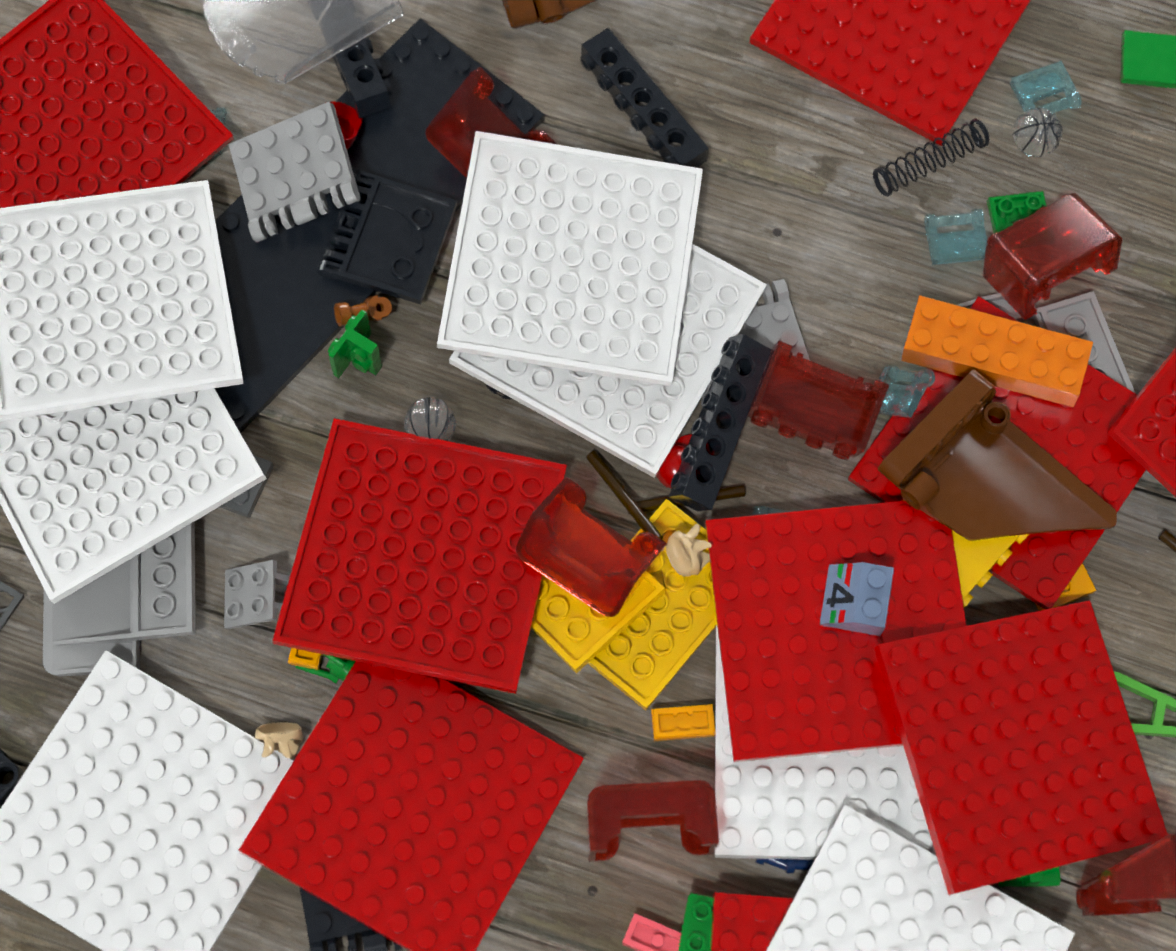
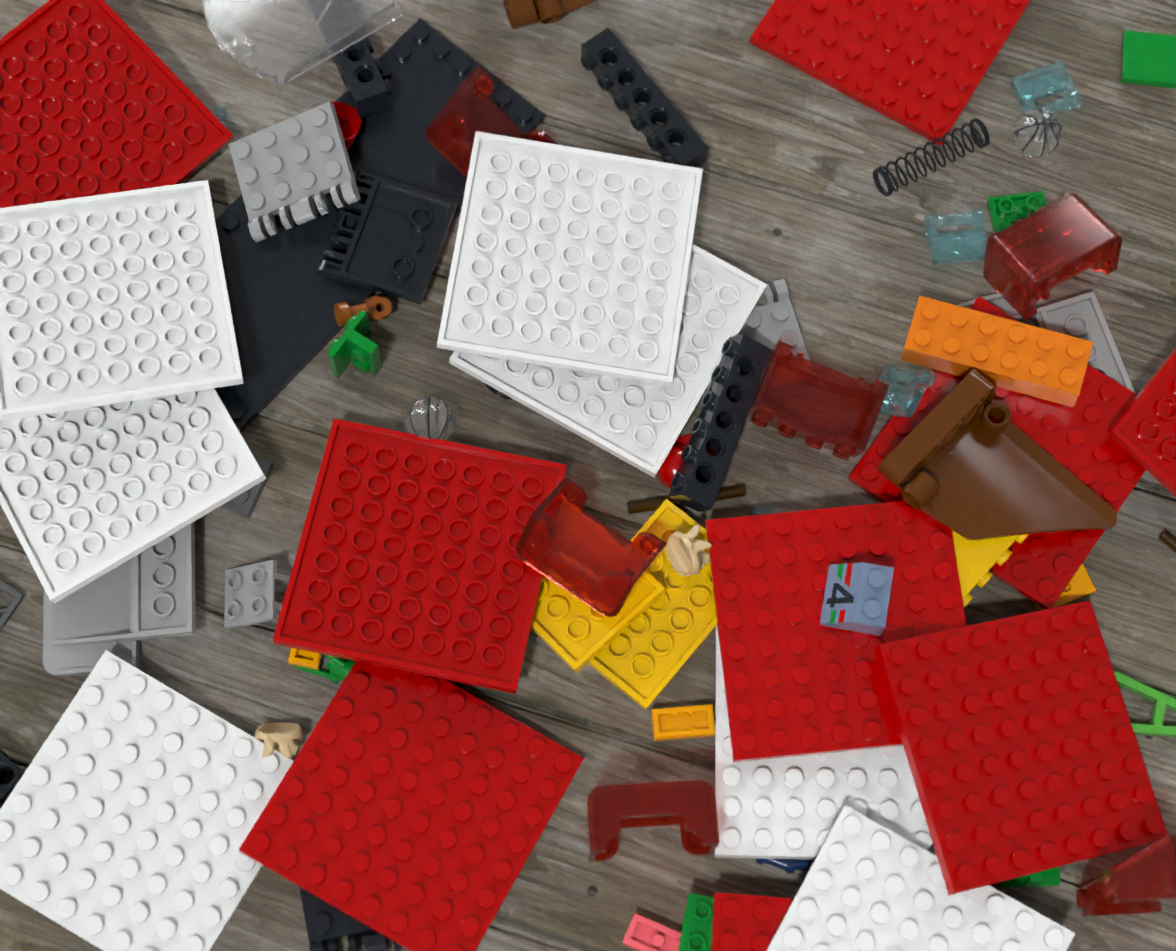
dark brown bar [586,451,663,544] -> none

